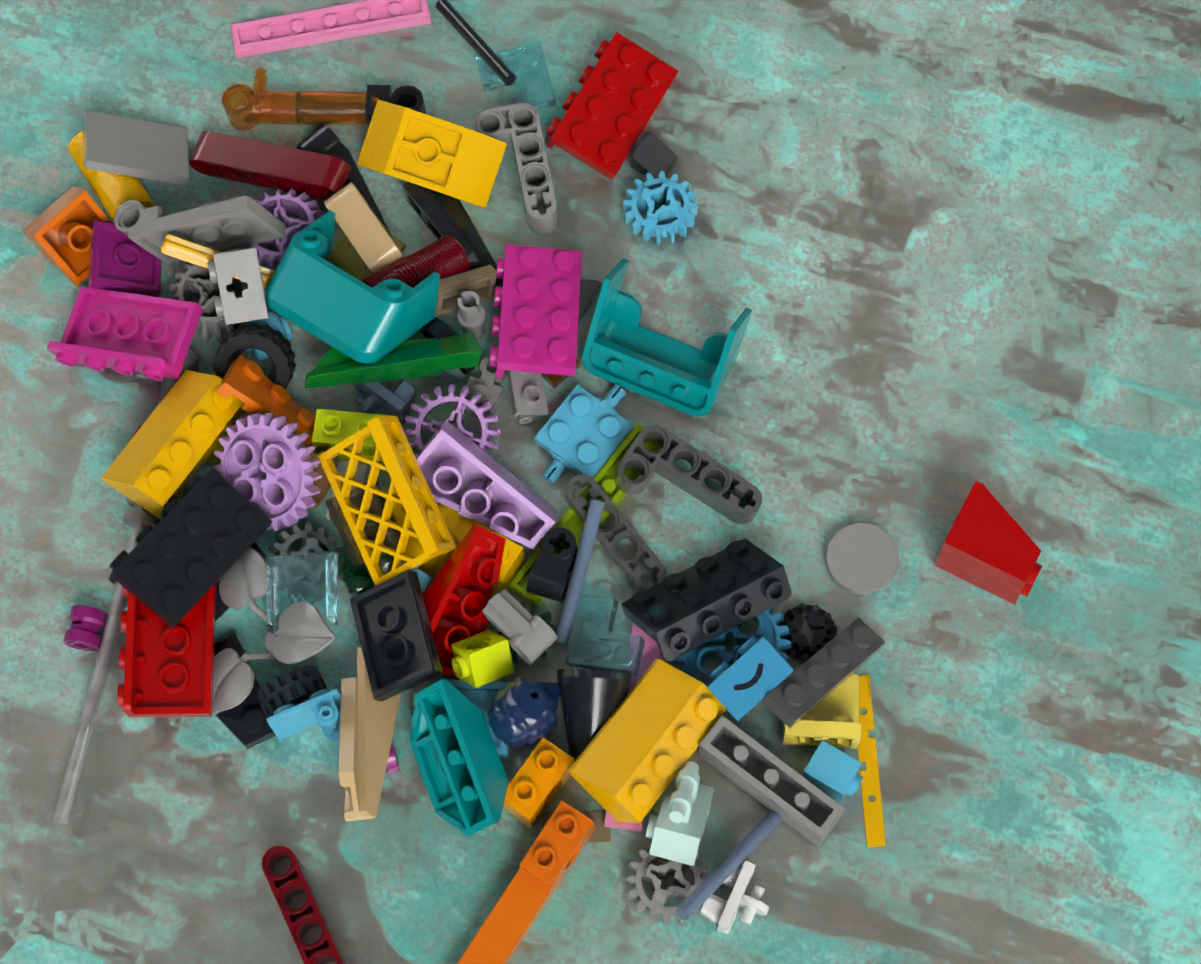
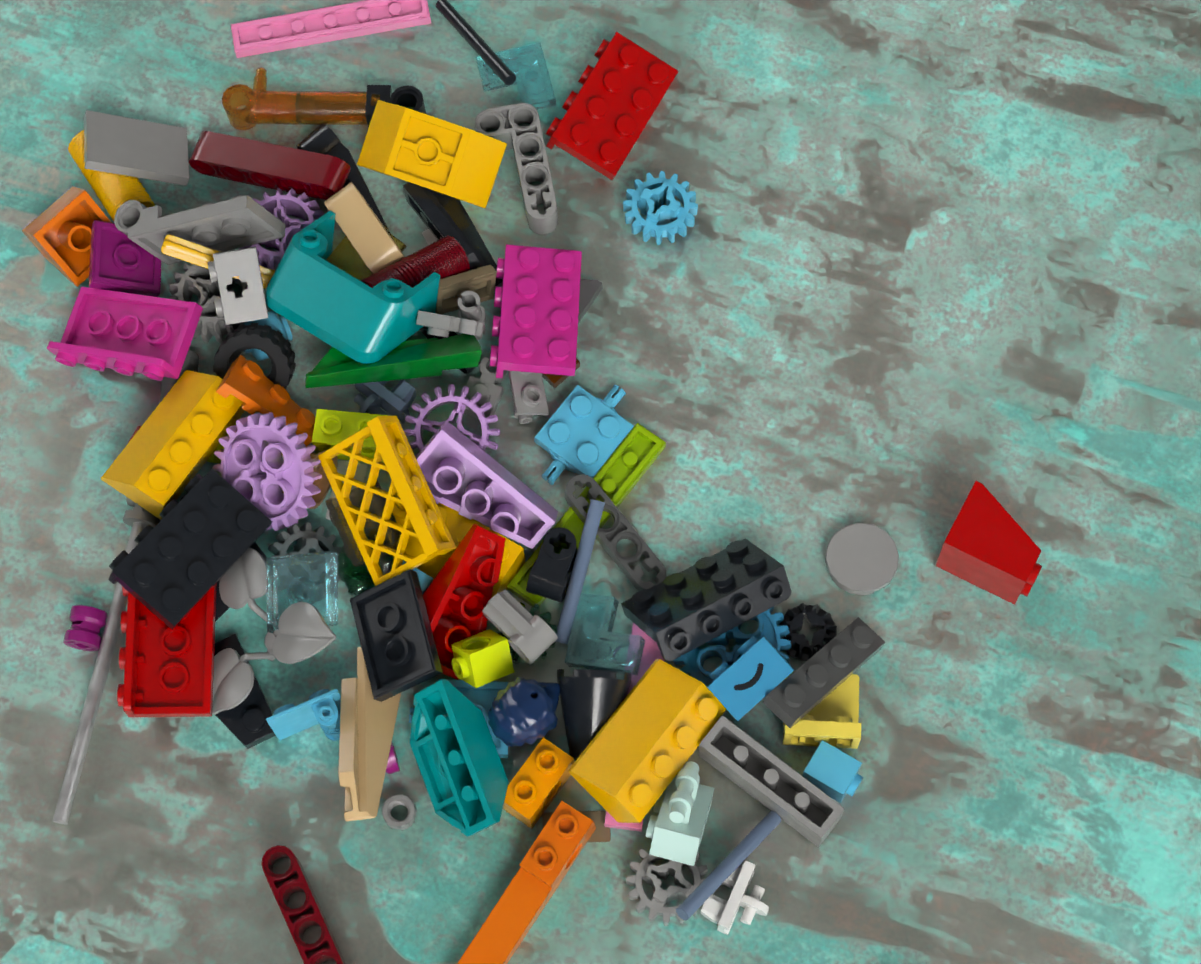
black wheel [257,665,328,718] -> none
teal windscreen [582,258,752,417] -> none
dark grey beam [616,425,762,524] -> none
black slope [630,131,677,179] -> none
yellow piece [858,675,886,847] -> none
none -> light grey axle [382,794,417,831]
none -> light grey plate [416,310,485,338]

